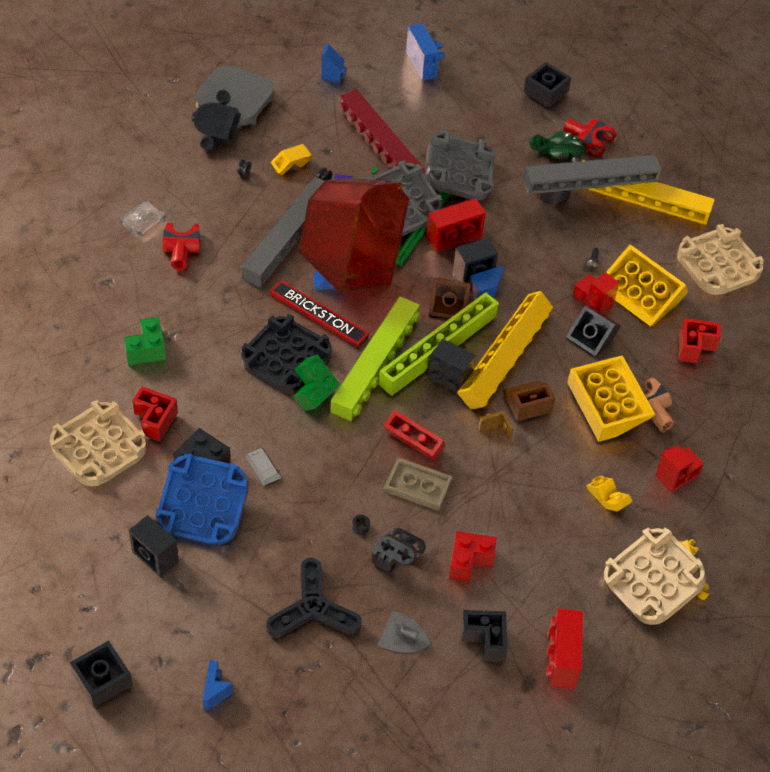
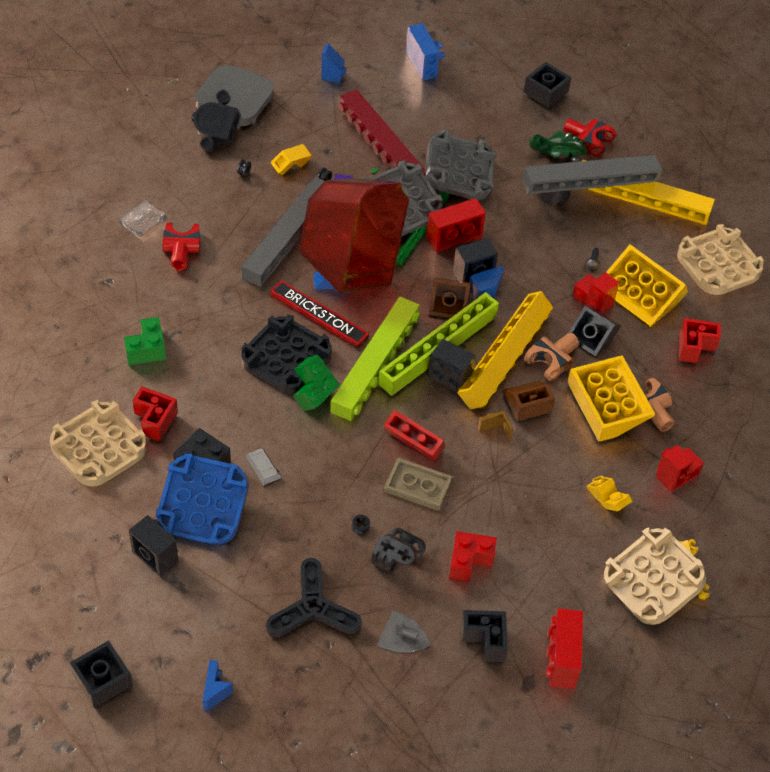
none -> nougat connector [524,333,579,381]

